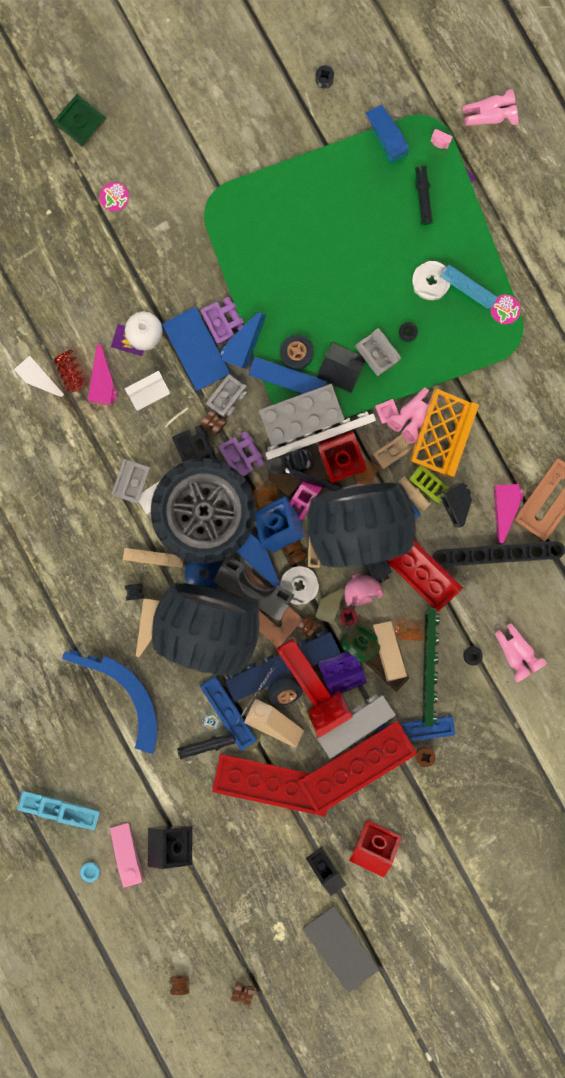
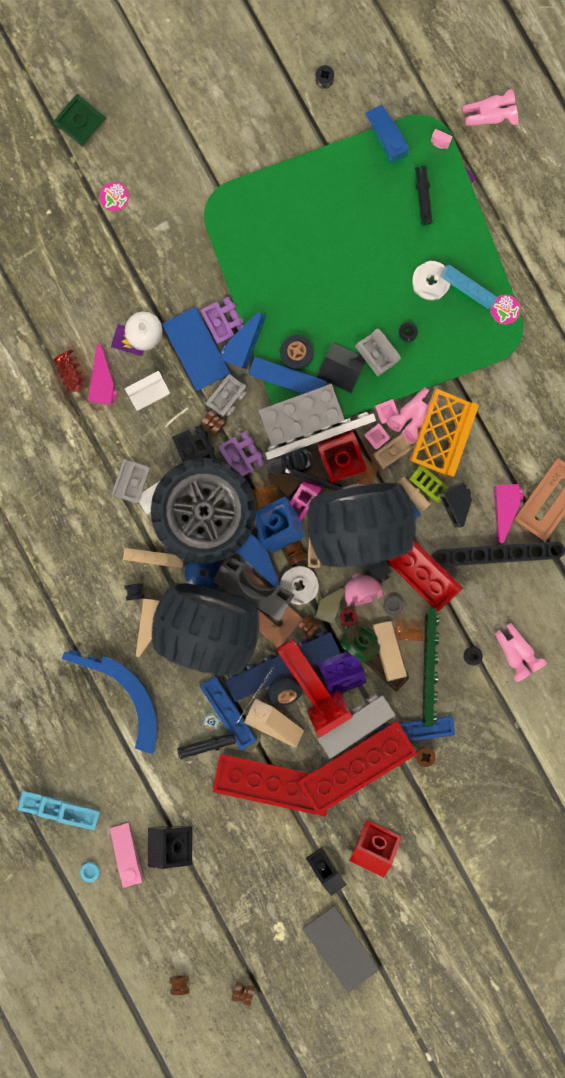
white sticker [14,356,64,397] -> none
none -> bright pink plate [364,424,391,451]
none -> dark grey tile [383,596,403,615]

